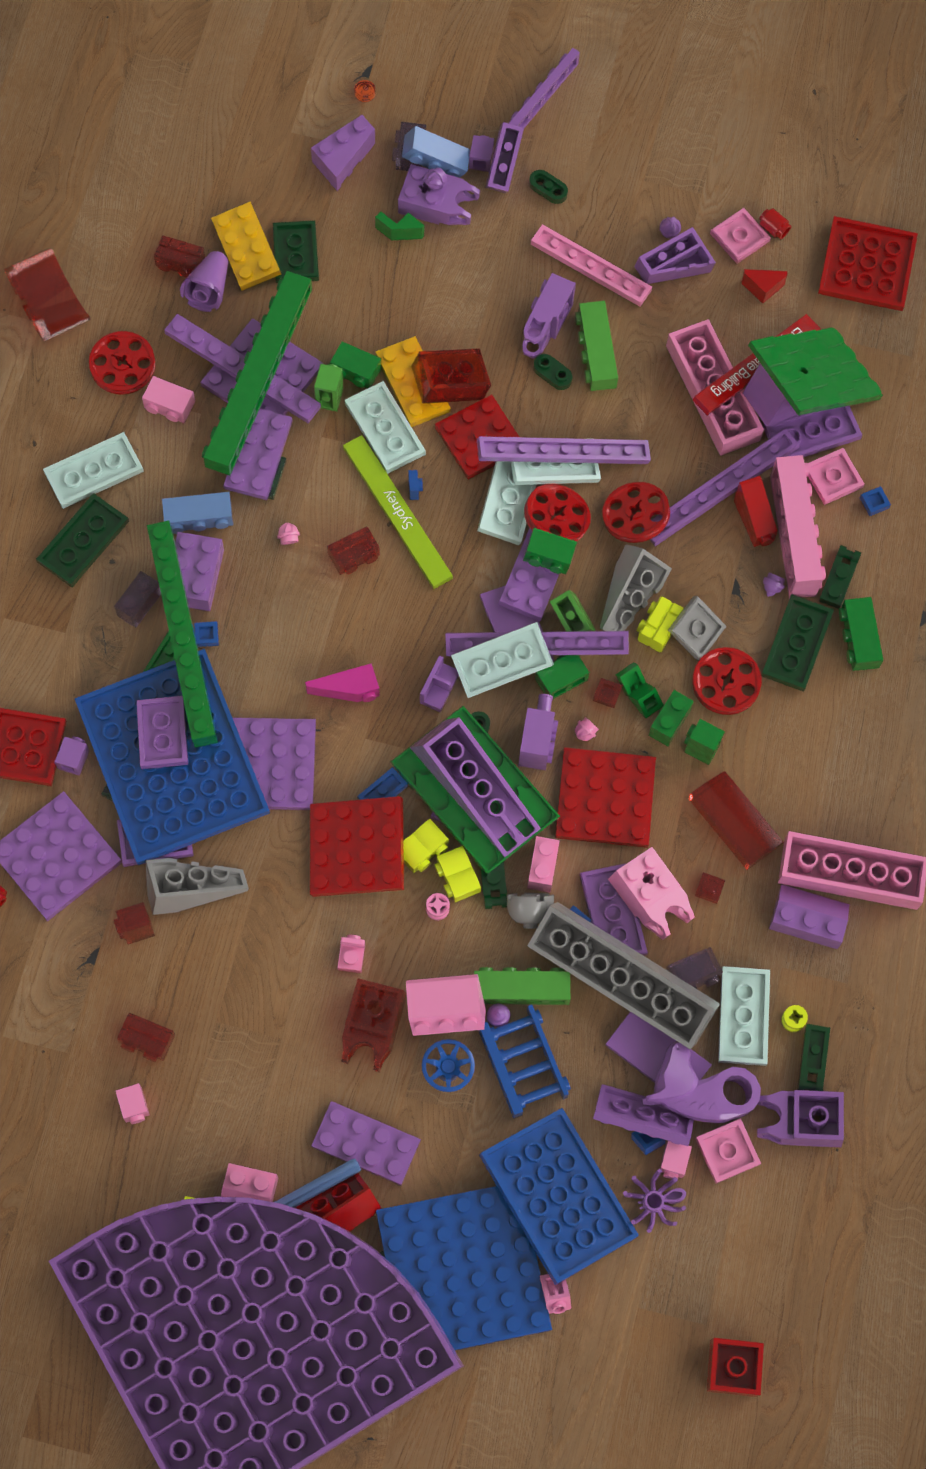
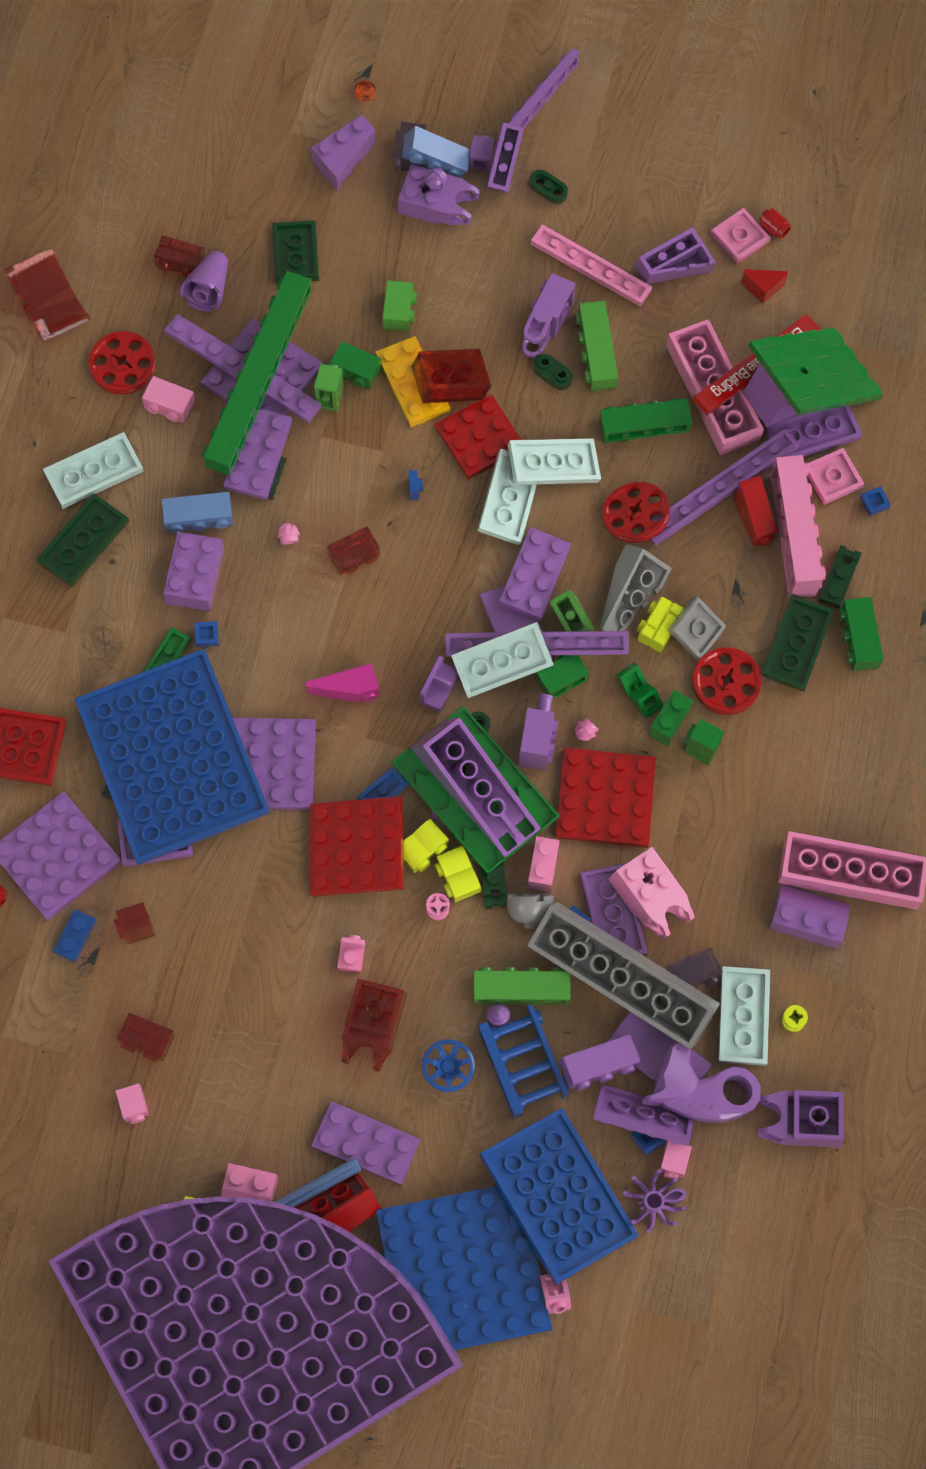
medium lavender brick [55,736,89,776] -> none
brick [114,571,161,628] -> none
medium lavender plate [137,696,188,769] -> none
light grey wedge [146,858,249,915] -> none
green brick [147,520,218,748] -> none
yellow plate [211,201,281,291] -> none
lime tile [343,435,453,589] -> none
light aqua plate [345,381,426,474] -> none
green slope [375,211,424,241] -> none
bright pink slope [406,974,486,1036] -> none
medium lavender plate [477,437,651,464] -> none
green brick [523,528,577,575] -> none
red wedge [524,484,591,541] -> none
clear red plate [593,678,623,708] -> none
medium lavender plate [660,217,681,239] -> none
clear red slope [689,771,784,870] -> none
clear red plate [695,872,725,904] -> none
bright pink plate [695,1118,761,1184] -> none
red brick [707,1338,764,1397] -> none
medium lavender plate [763,572,785,597] -> none
dark green plate [797,1024,830,1091] -> none
red plate [818,216,918,311] -> none
none -> blue plate [53,909,97,963]
none -> bright green brick [383,280,417,332]
none -> medium lavender brick [559,1034,641,1091]
none -> green brick [599,398,692,443]

